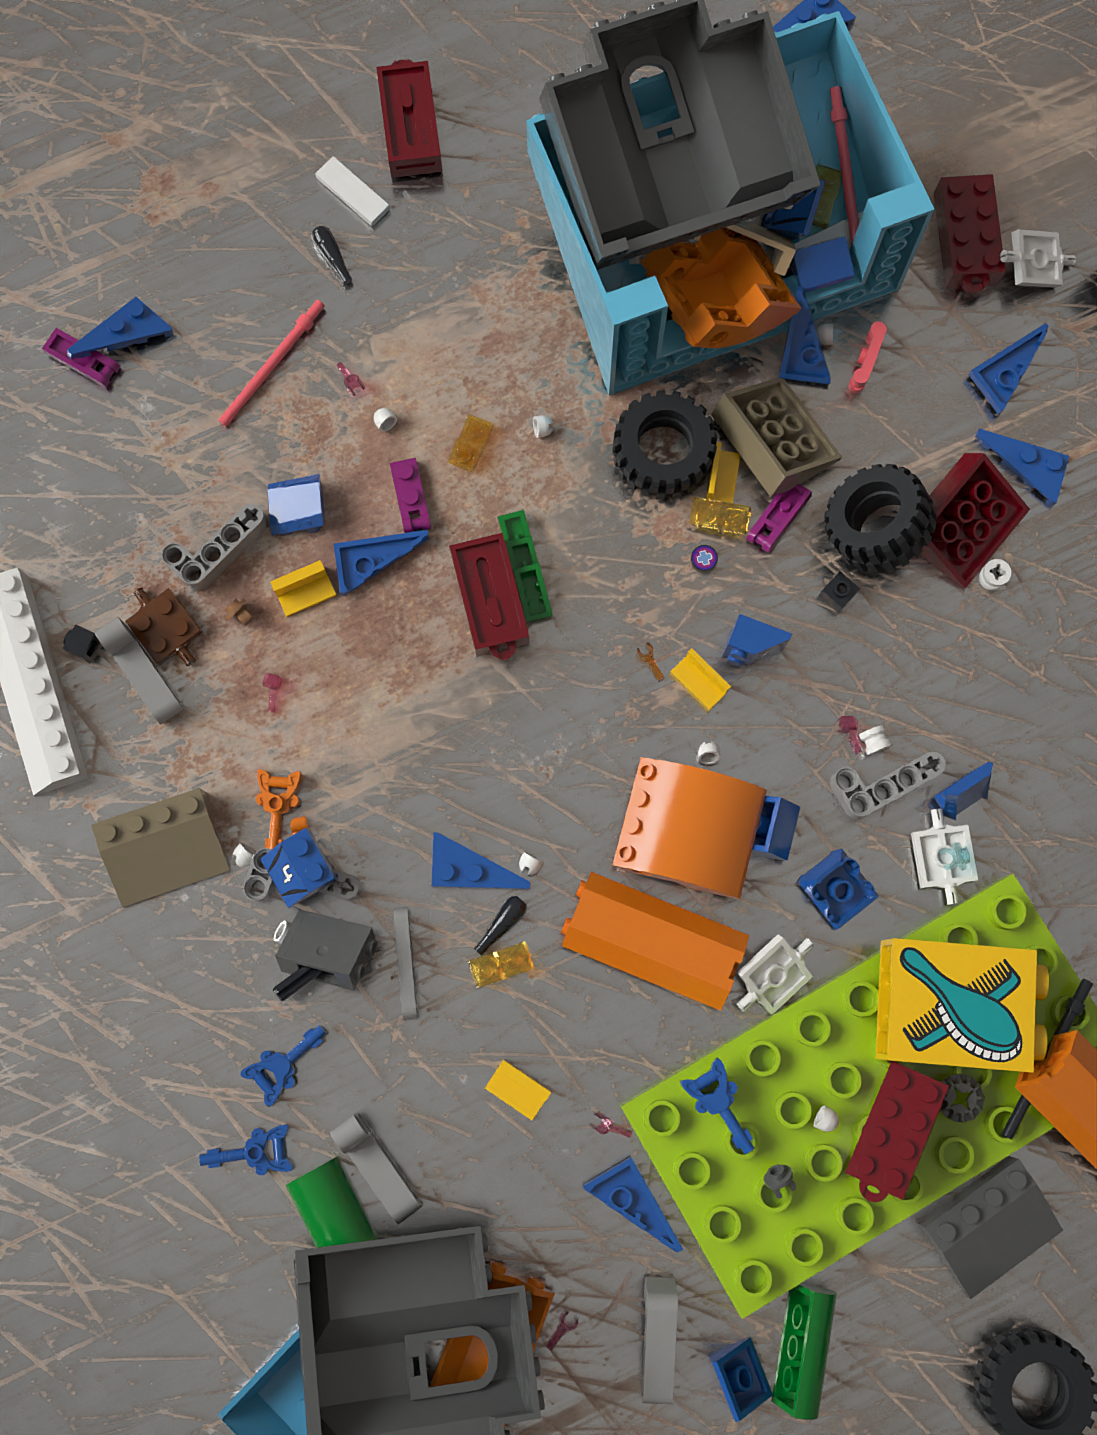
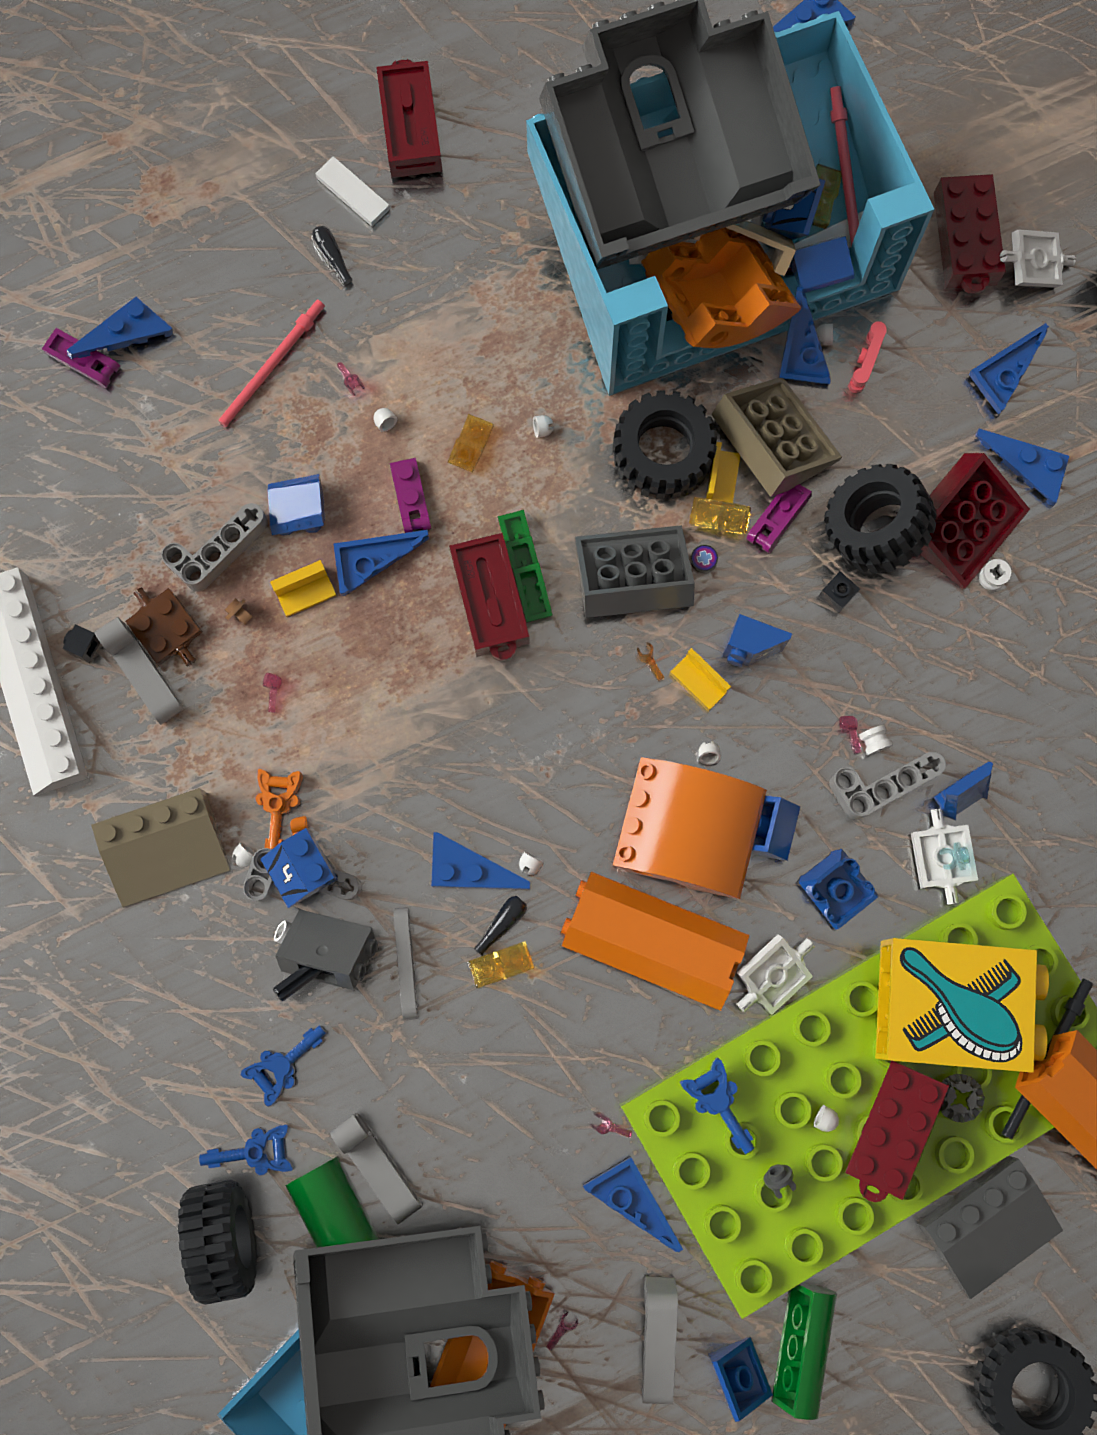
yellow panel [485,1059,551,1121] -> none
none -> black tyre [178,1179,257,1305]
none -> dark grey slope [575,525,695,618]

